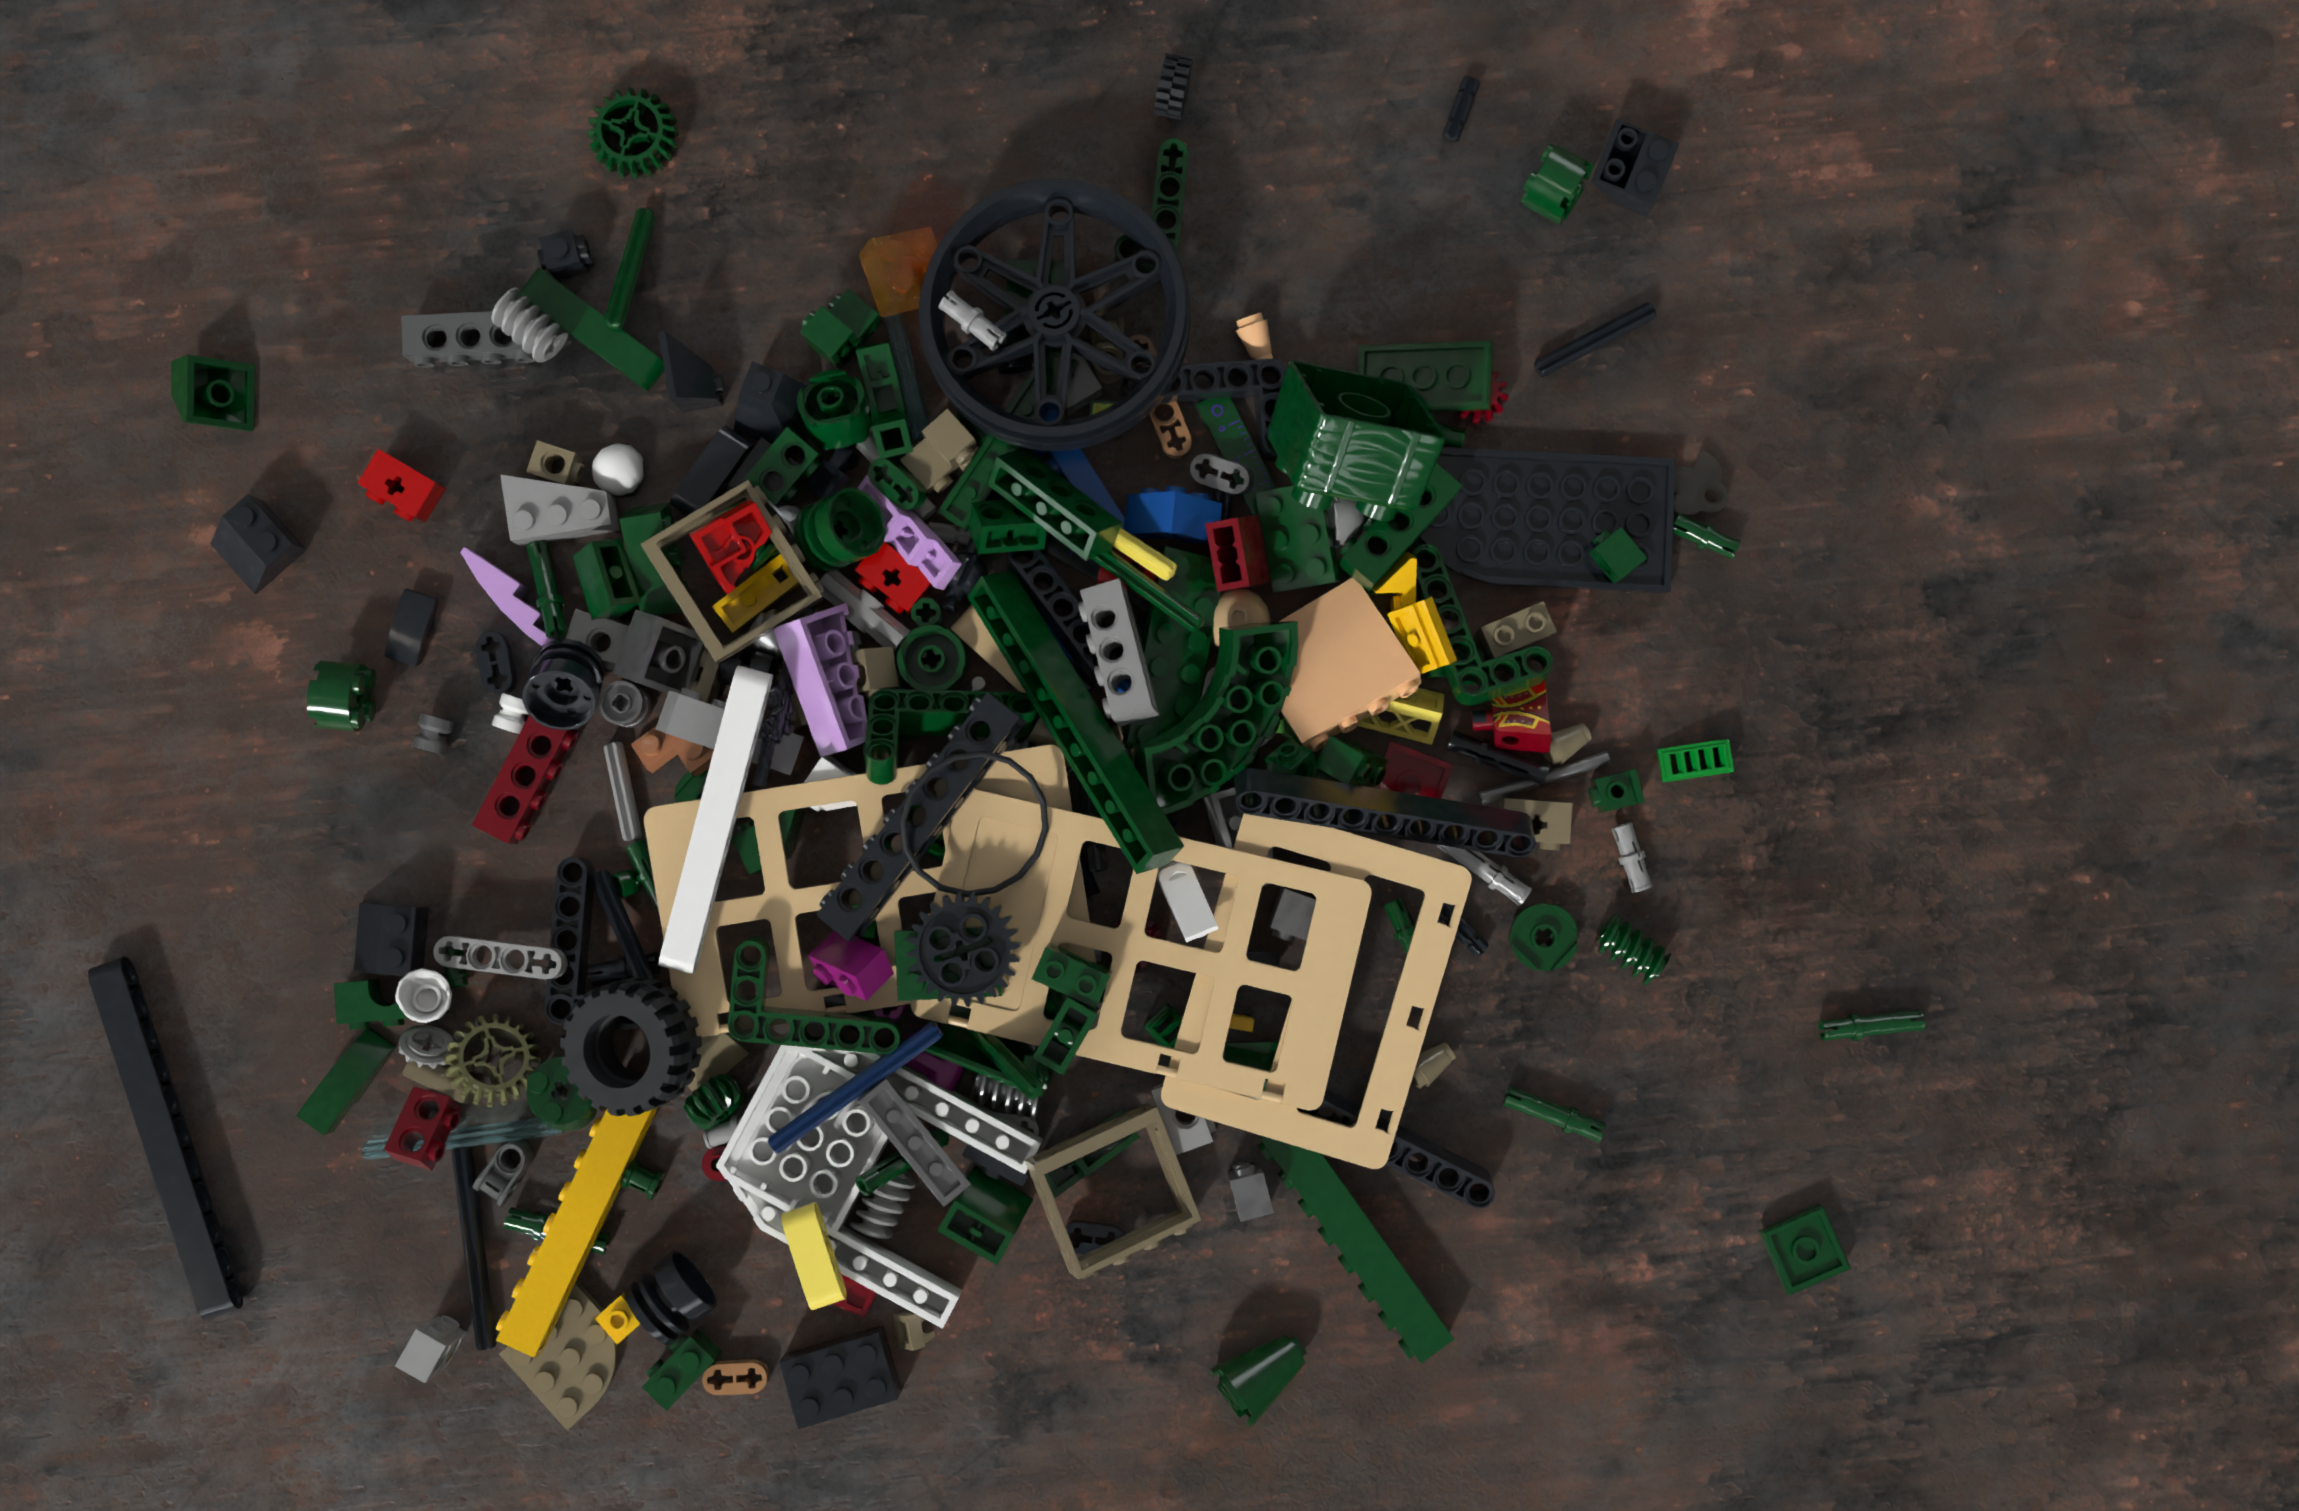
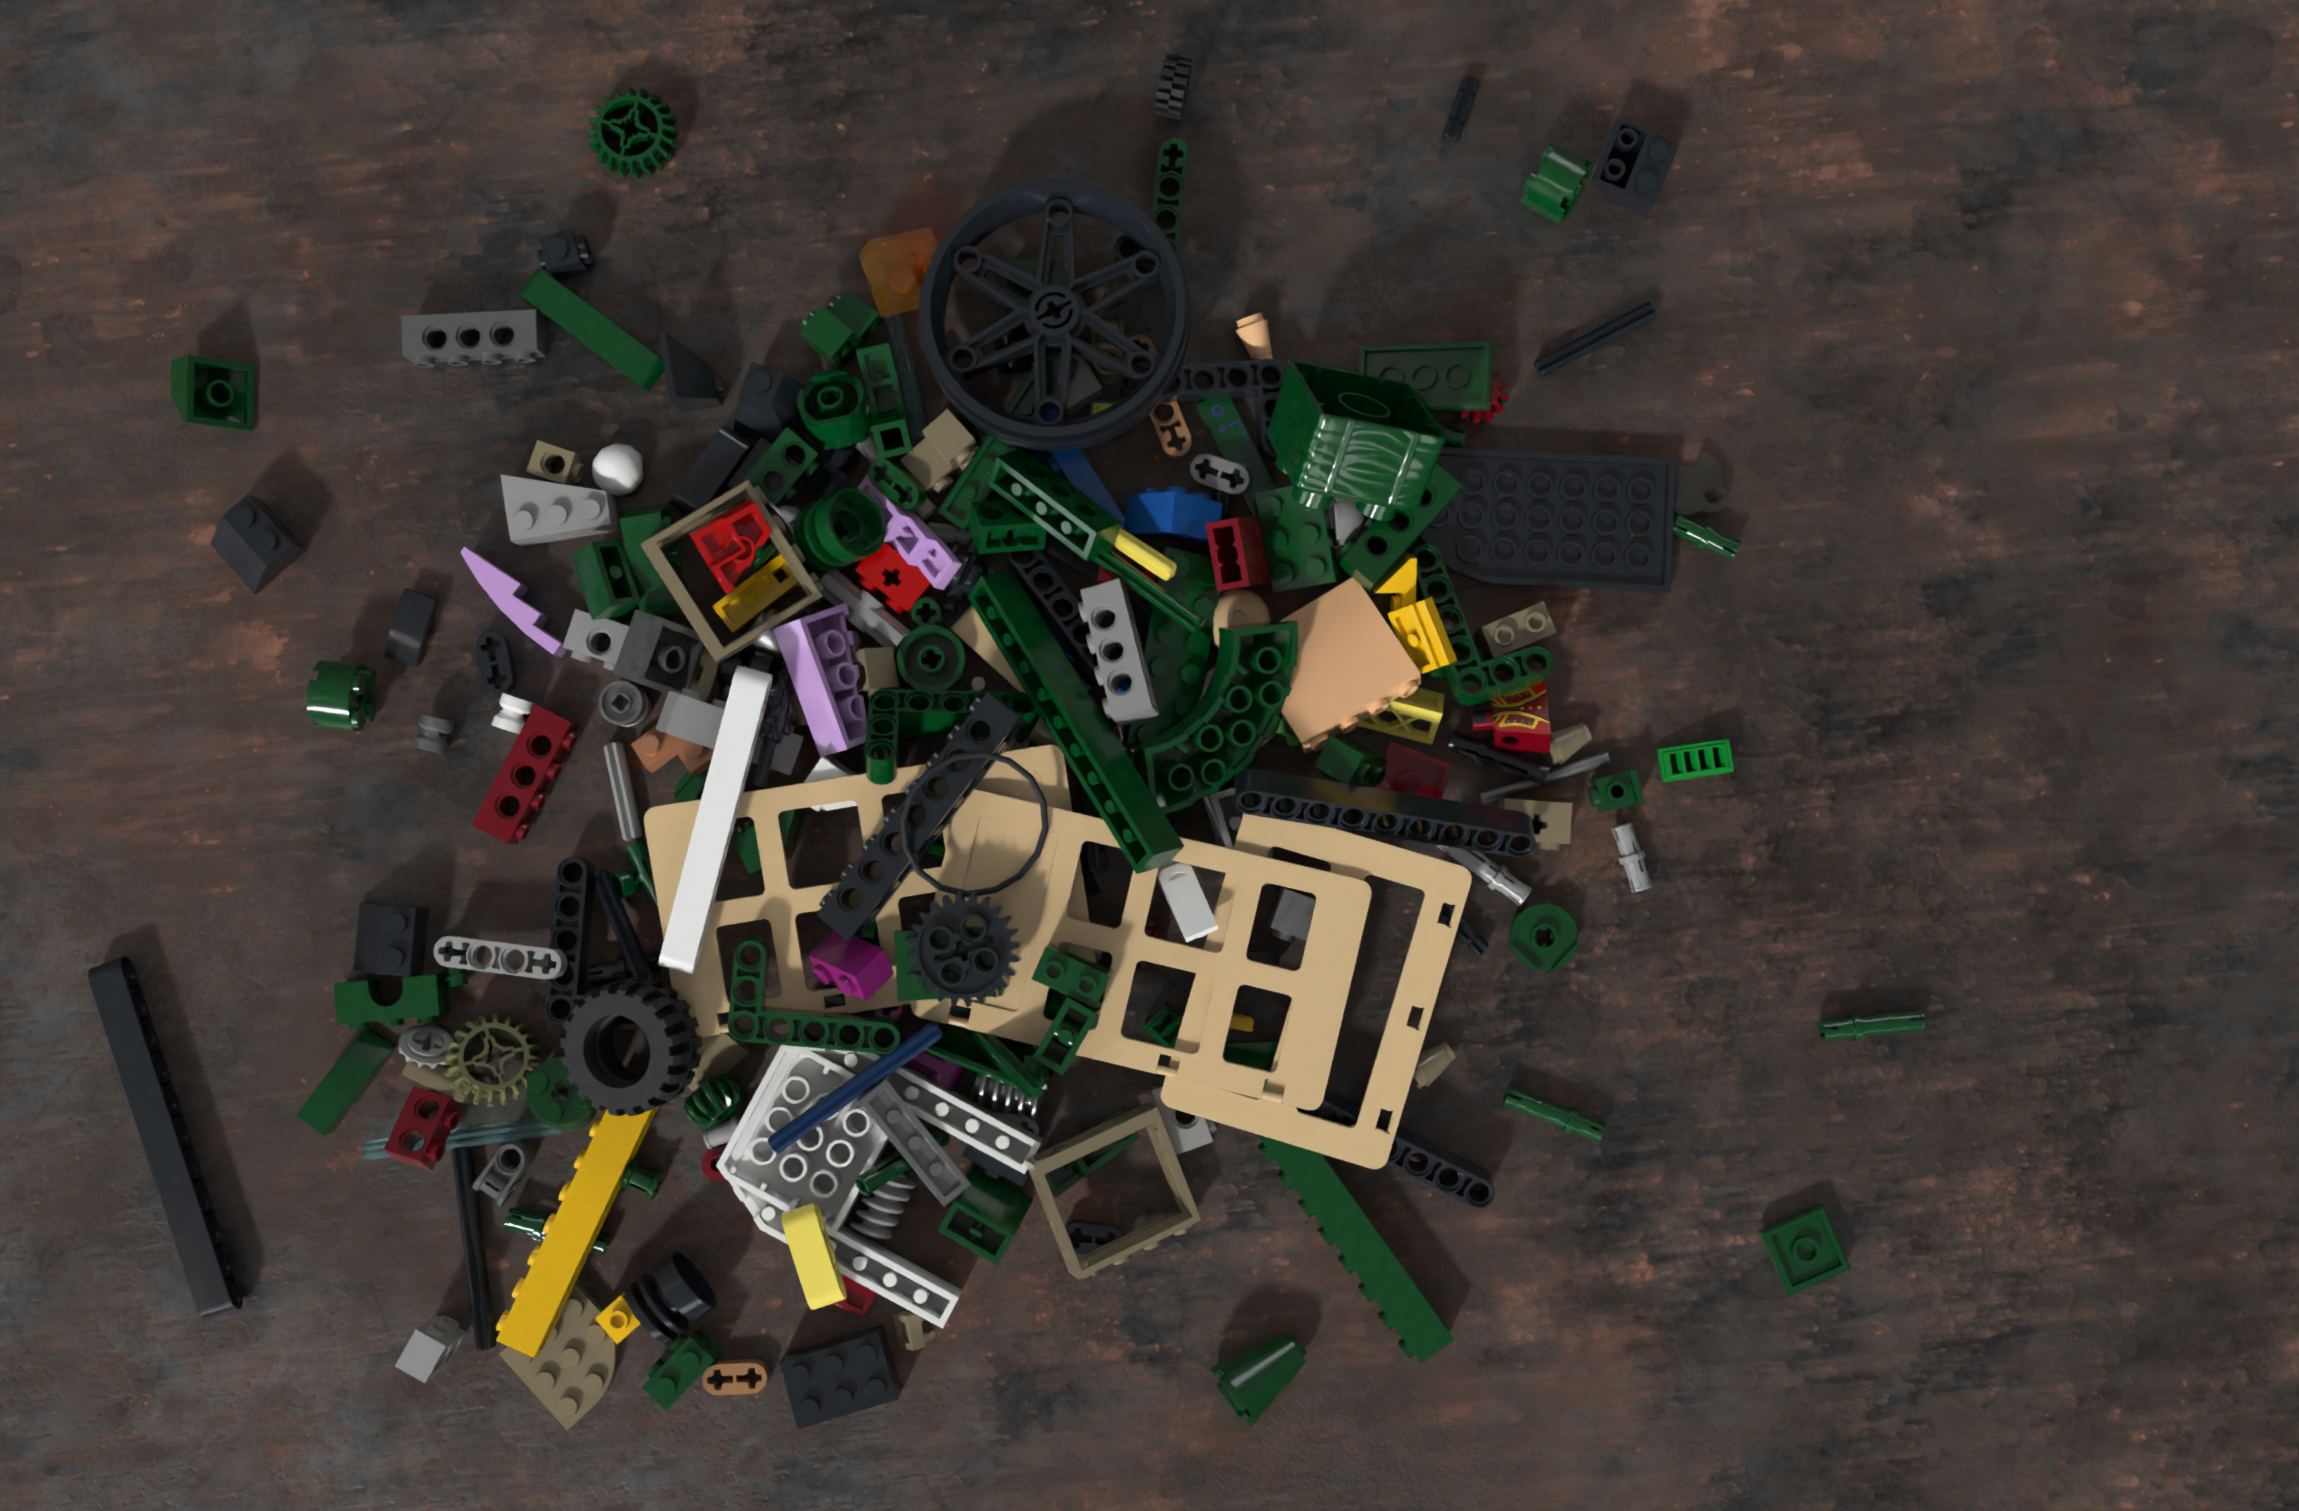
red brick [357,449,446,523] -> none
white hair [395,968,452,1023] -> none
light grey piece [491,287,568,362] -> none
black wheel [522,638,605,731] -> none
dark green pin [526,540,568,639] -> none
dark green axle [604,208,655,330] -> none
light grey pin [939,290,1006,351] -> none
flat silver brick [1227,1160,1274,1222] -> none
dark green brick [1265,739,1319,779] -> none
dark green pin [1383,897,1415,955] -> none
dark green brick [1589,527,1647,584] -> none
dark green piece [1594,914,1671,986] -> none

